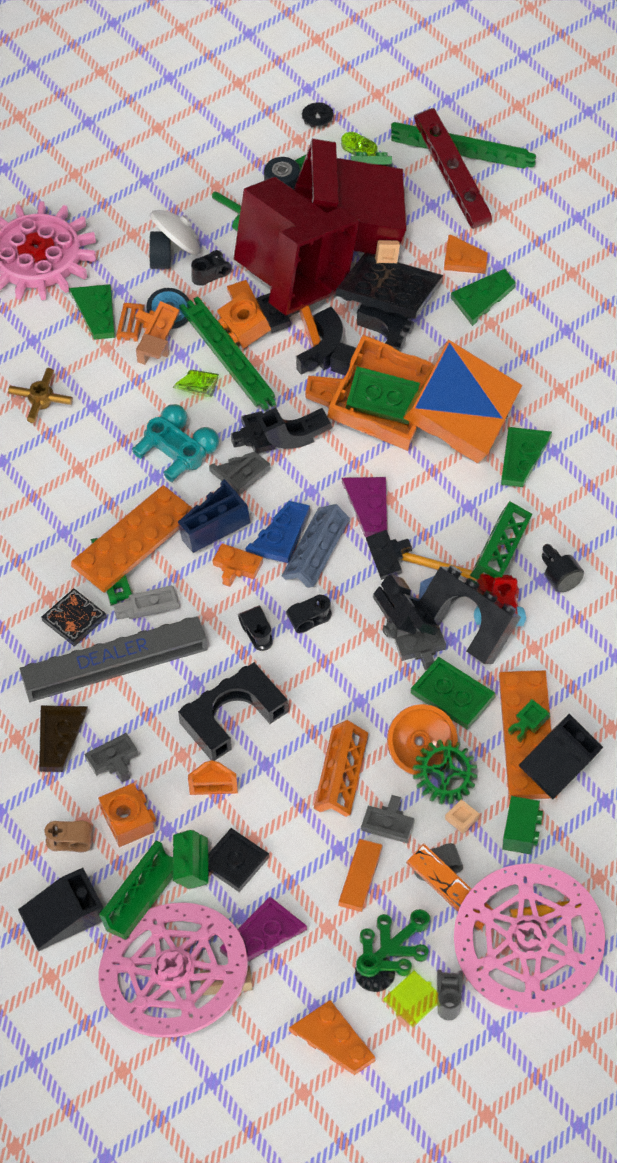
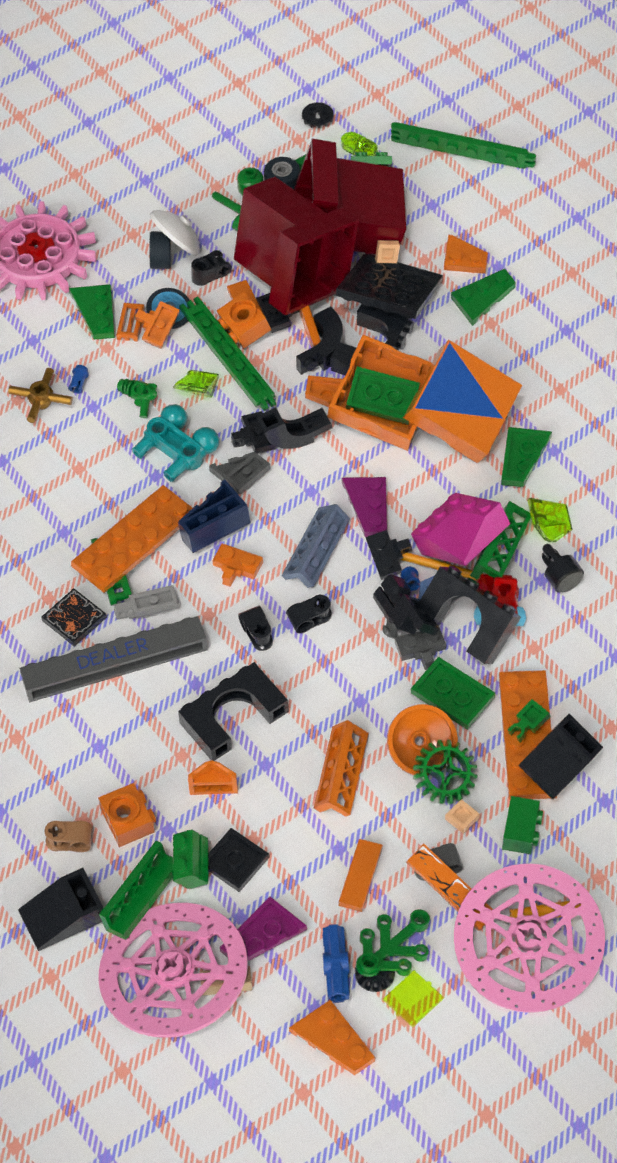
dark brown wing [39,705,88,772] -> none
dark grey hinge [84,733,138,783] -> none
nougat panel [136,334,169,365] -> none
blue wing [245,501,311,563] -> none
dark grey hinge [361,795,415,843] -> none
dark red beam [414,107,492,229] -> none
dark grey piece [436,970,463,1021] -> none
none -> blue pin [68,365,89,394]
none -> green piece [117,379,157,418]
none -> green head [237,167,264,196]
none -> blue piece [322,924,350,1003]
none -> blue pin [400,566,420,591]
none -> dark pink slope [411,492,510,566]
none -> clear neon green slope [527,498,573,542]

